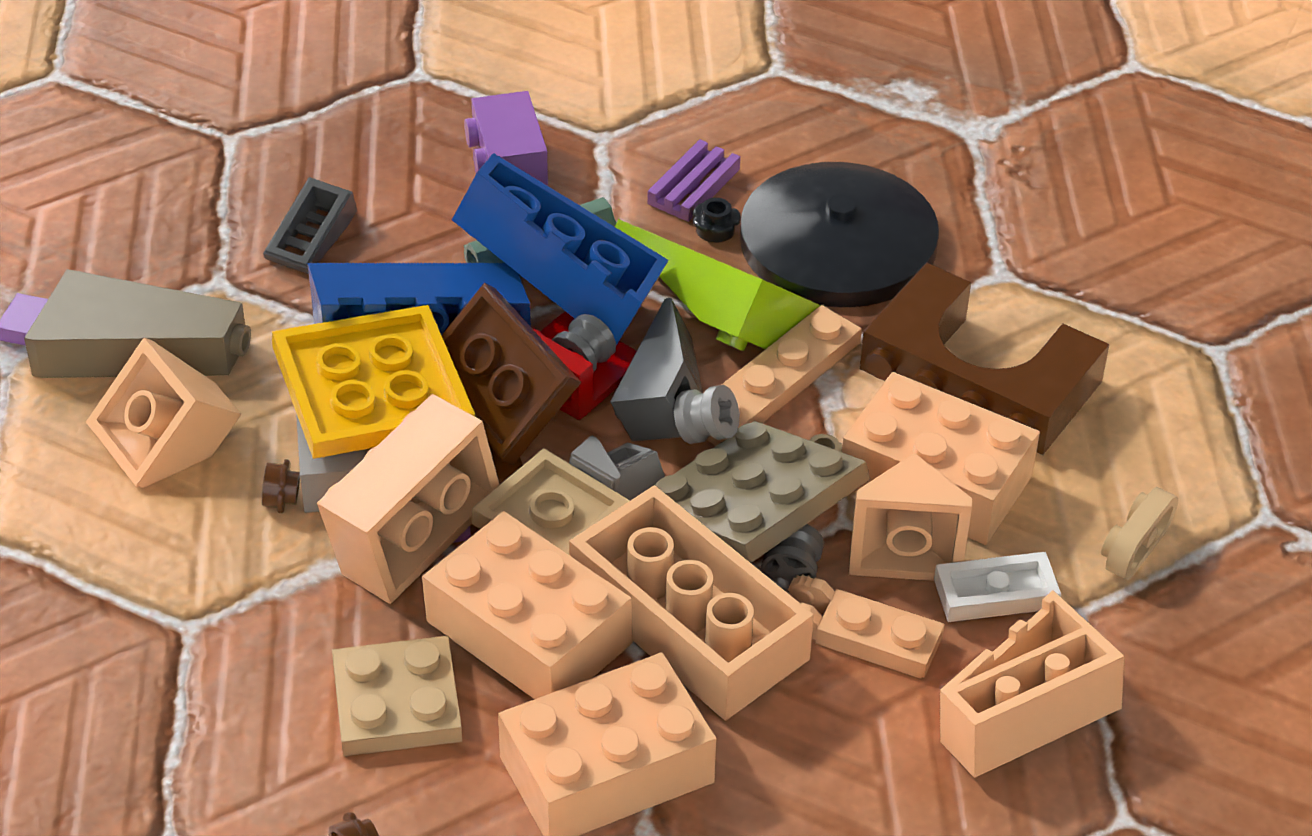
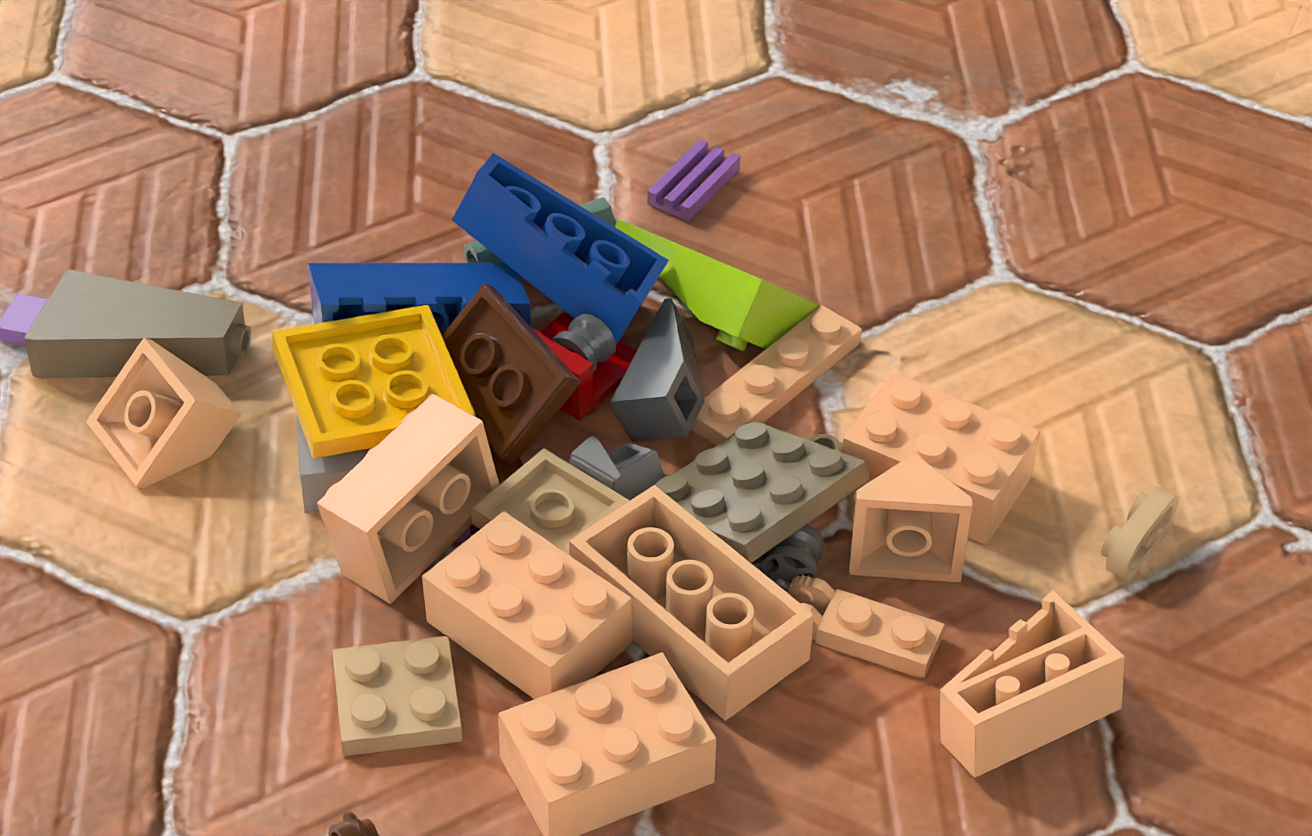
reddish brown plate [262,459,300,513] -> none
dark grey slope [263,177,357,274] -> none
medium lavender brick [464,91,548,186] -> none
light grey wheel [674,385,740,444] -> none
black plate [692,198,741,243] -> none
black dish [740,162,939,308] -> none
reddish brown arch [860,262,1109,455] -> none
white plate [934,552,1061,622] -> none

